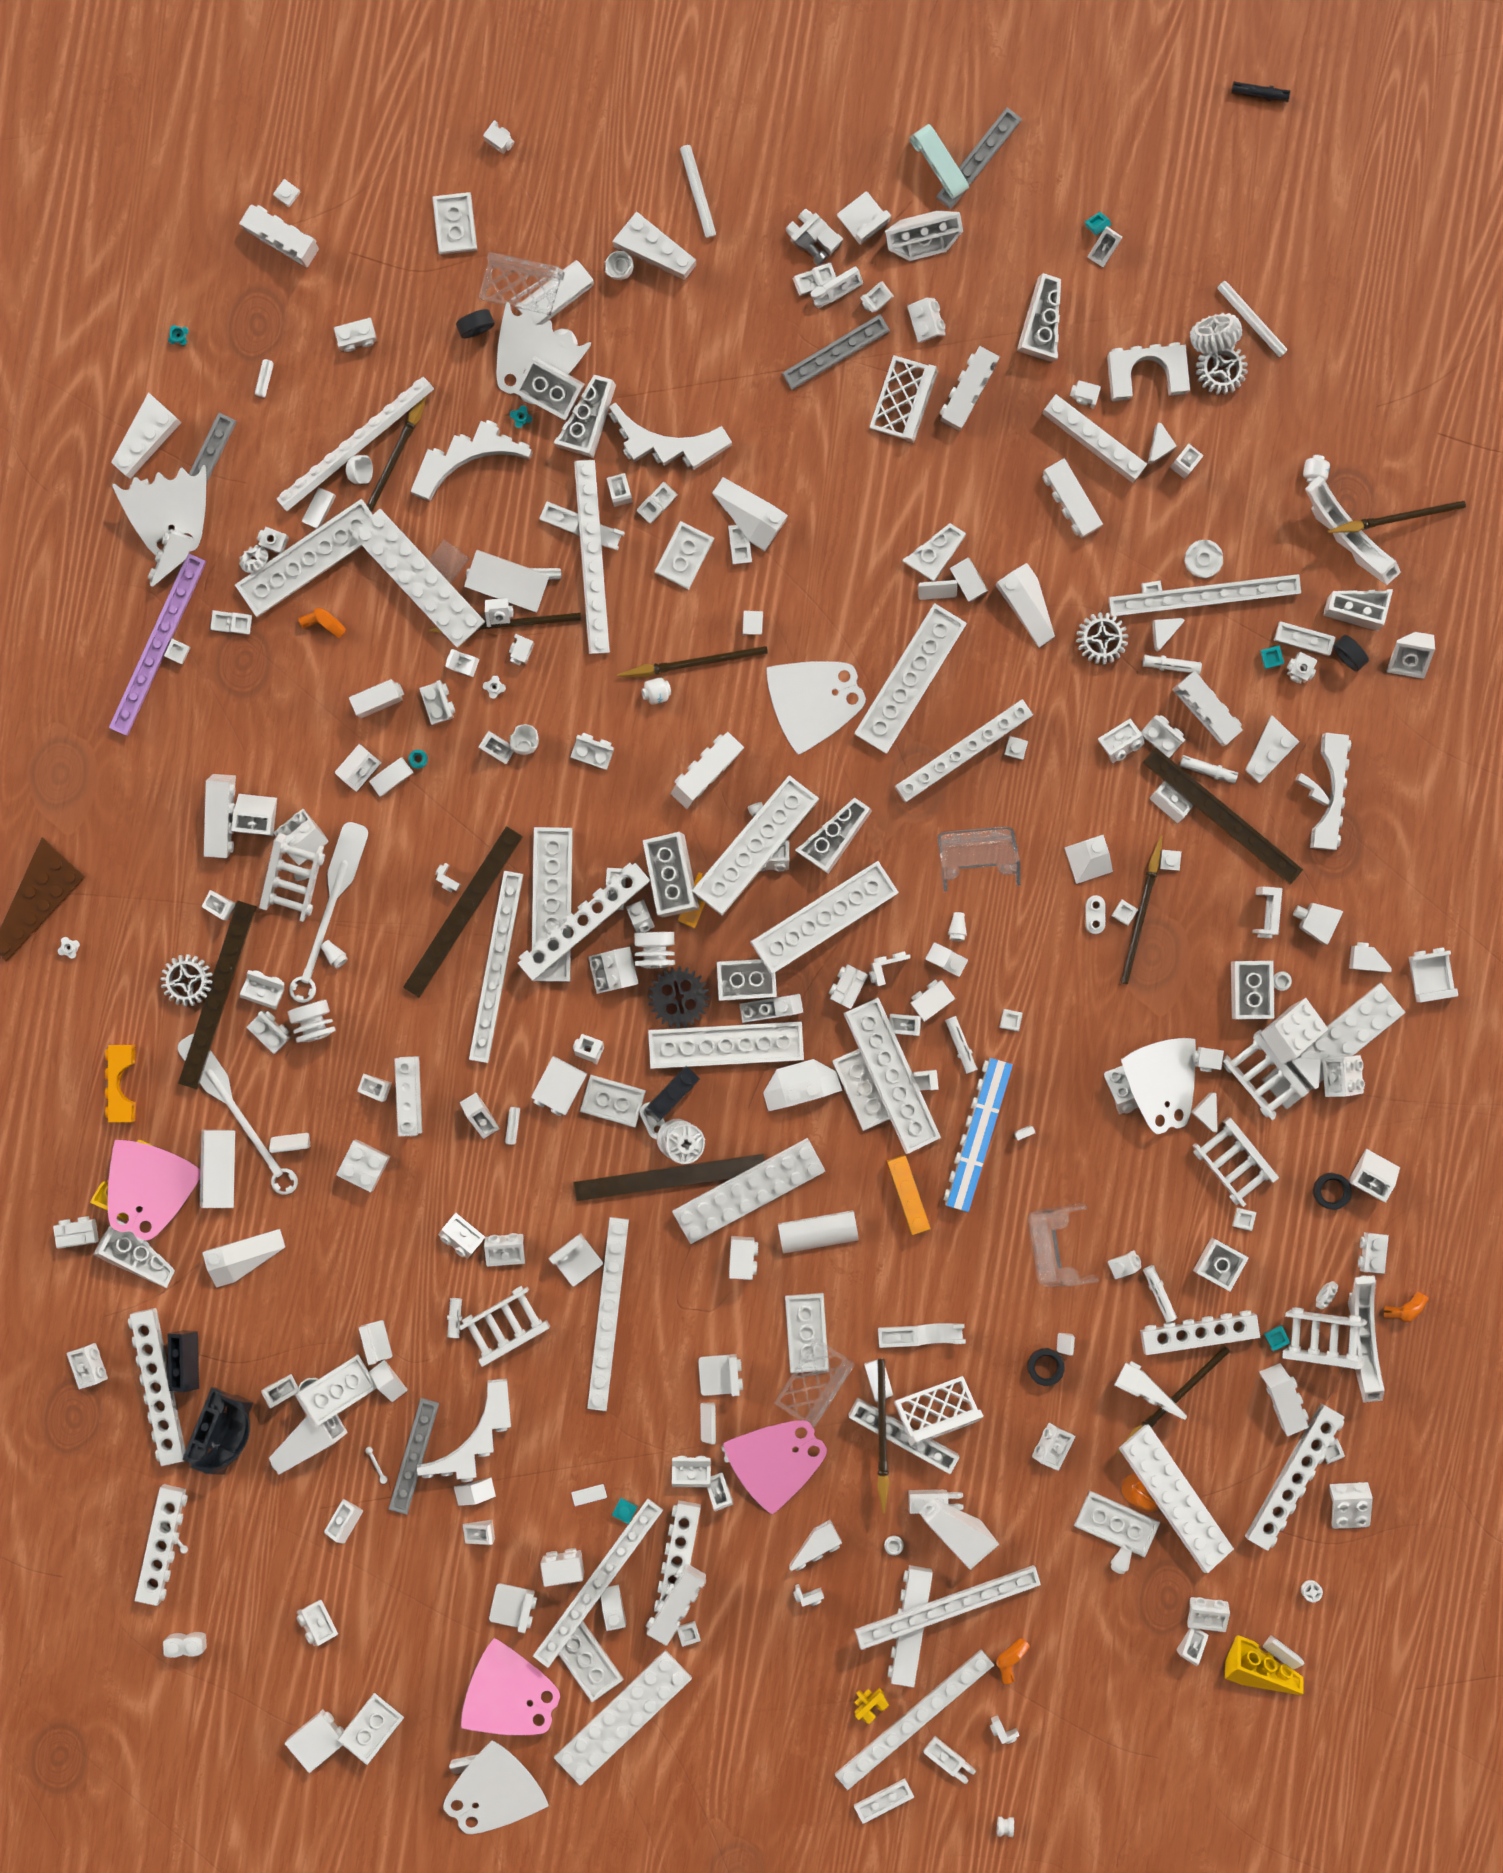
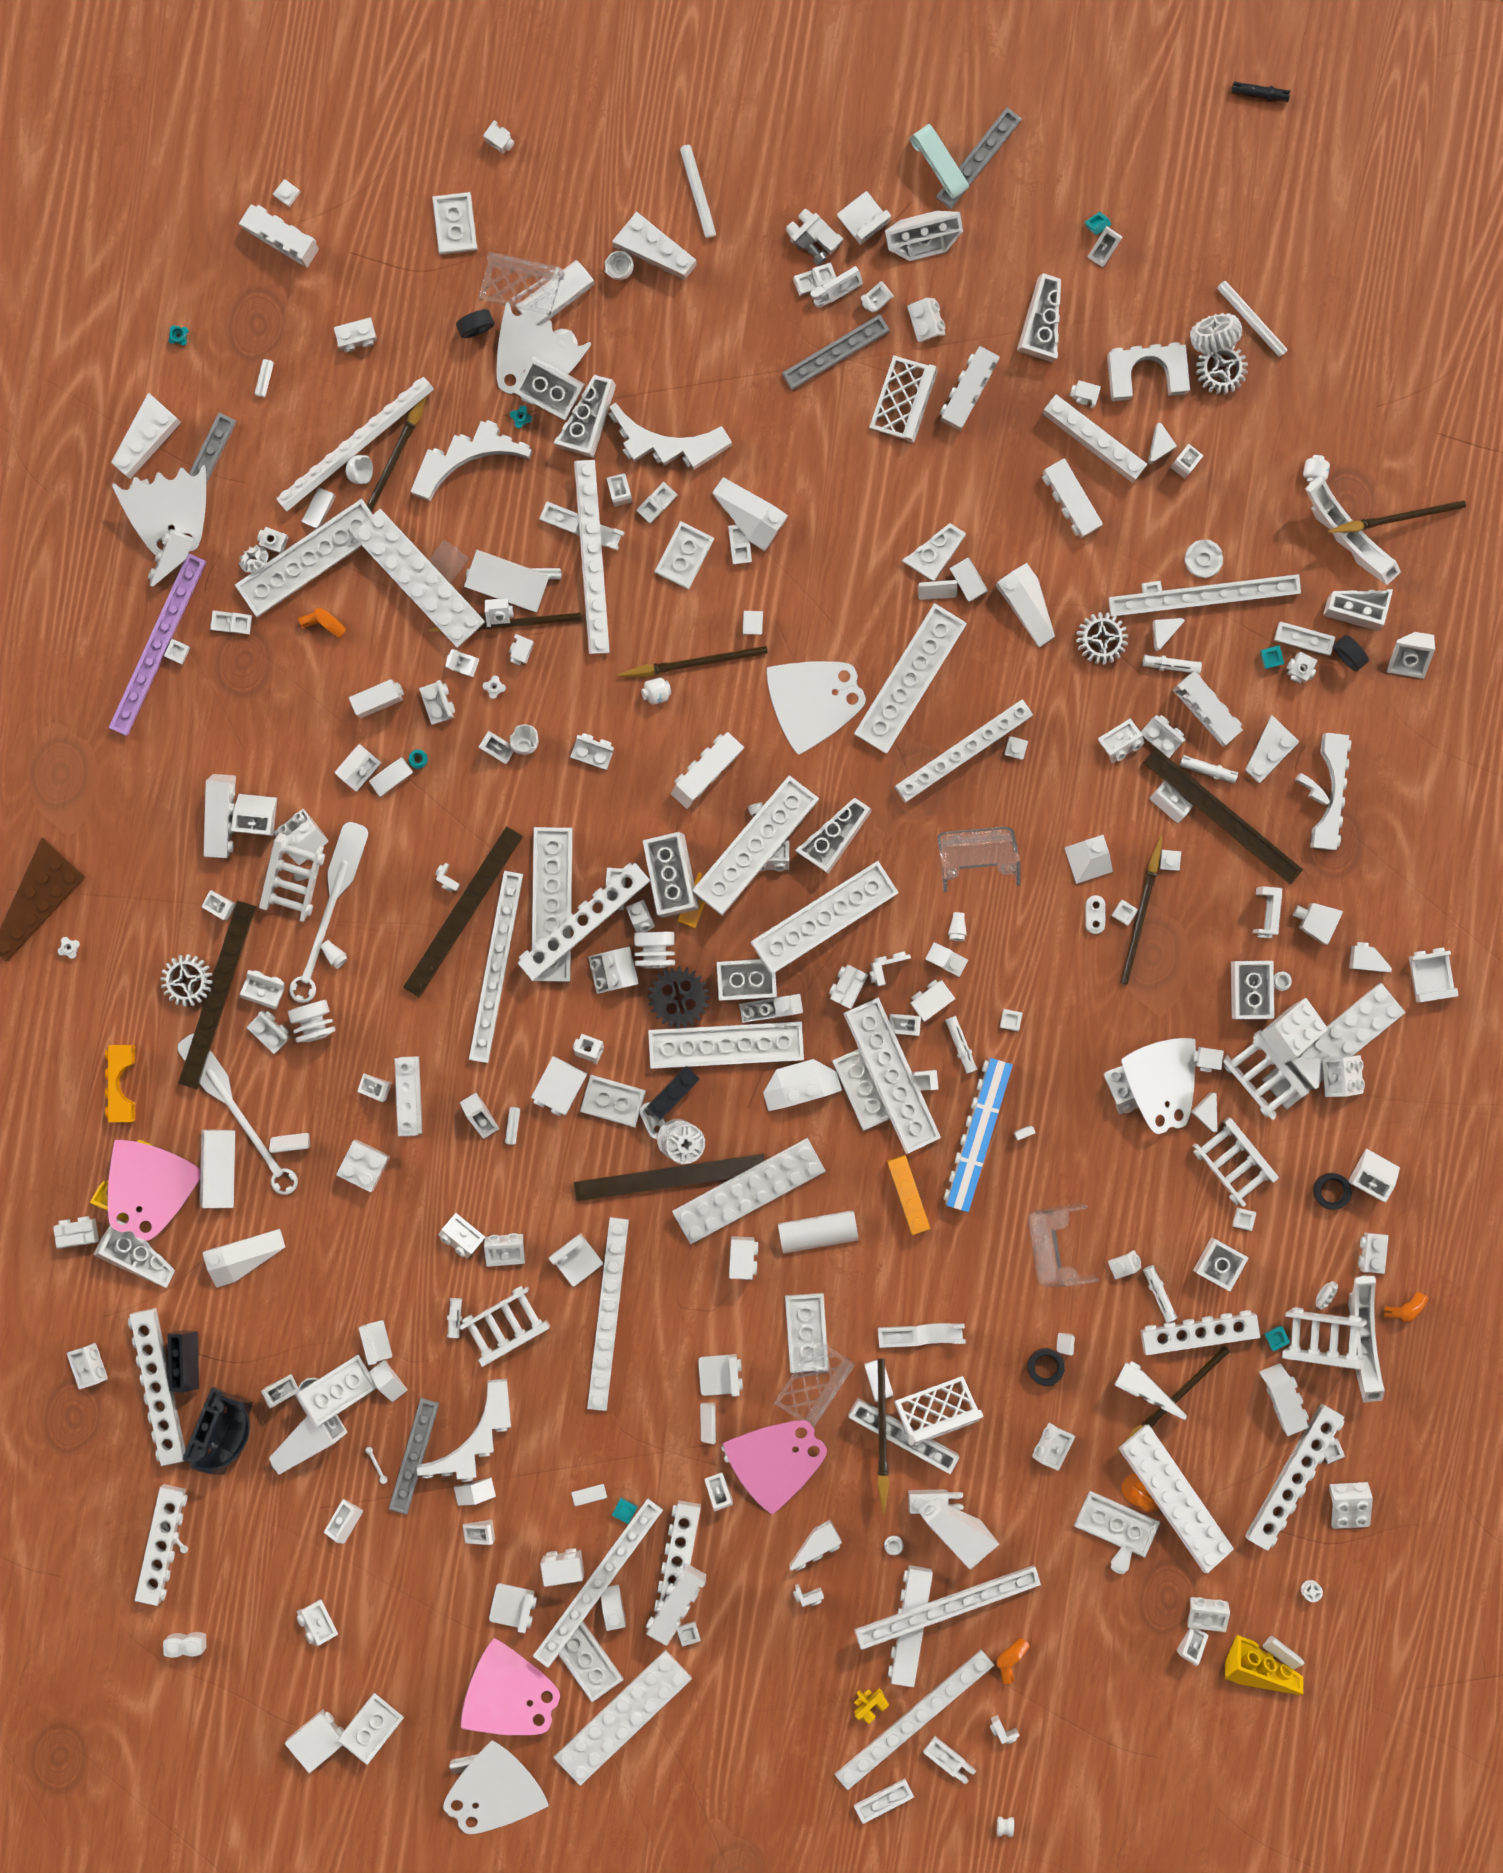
white bracket [672,1456,711,1487] -> none

